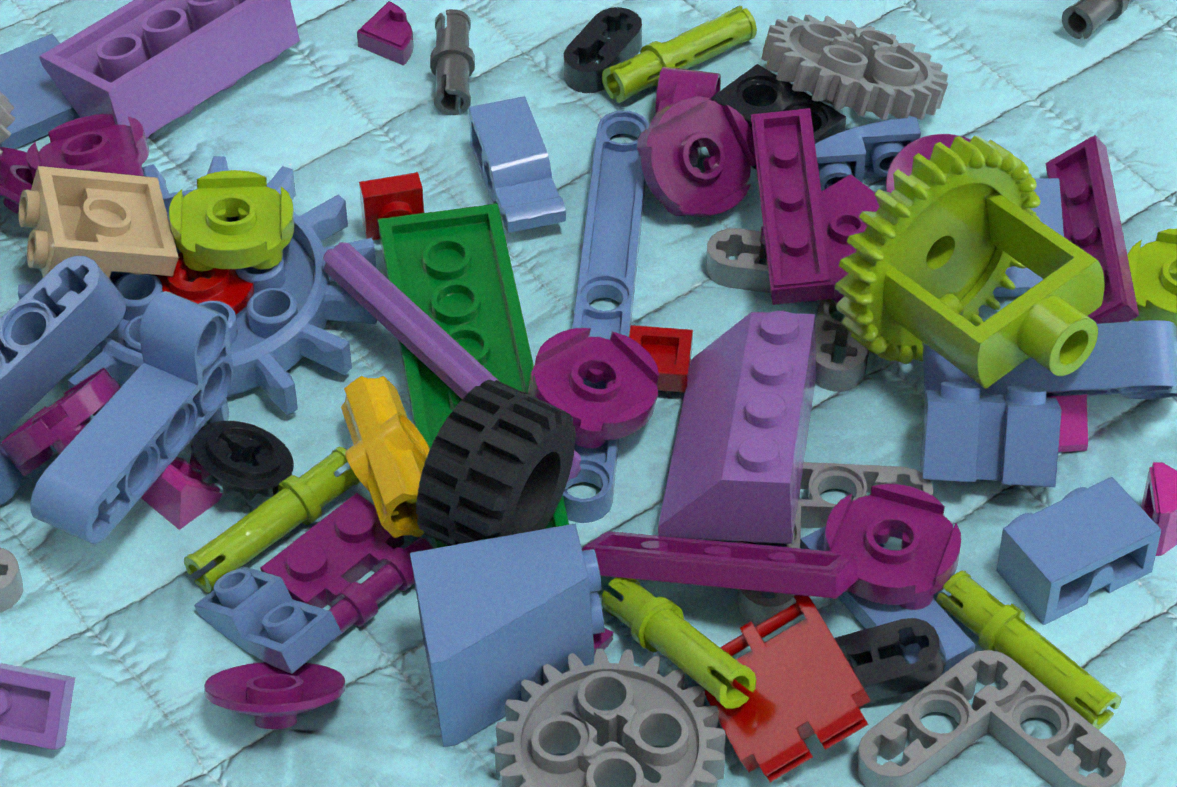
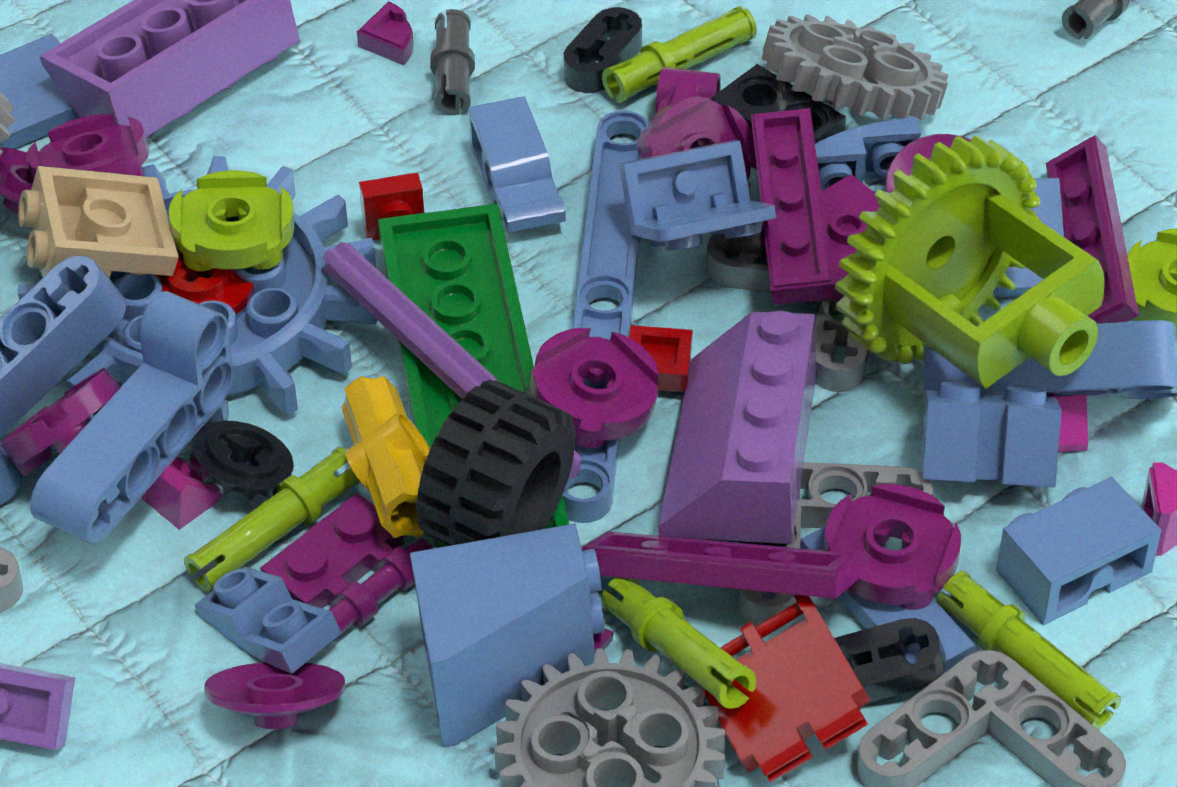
none -> medium blue bracket [618,140,776,250]

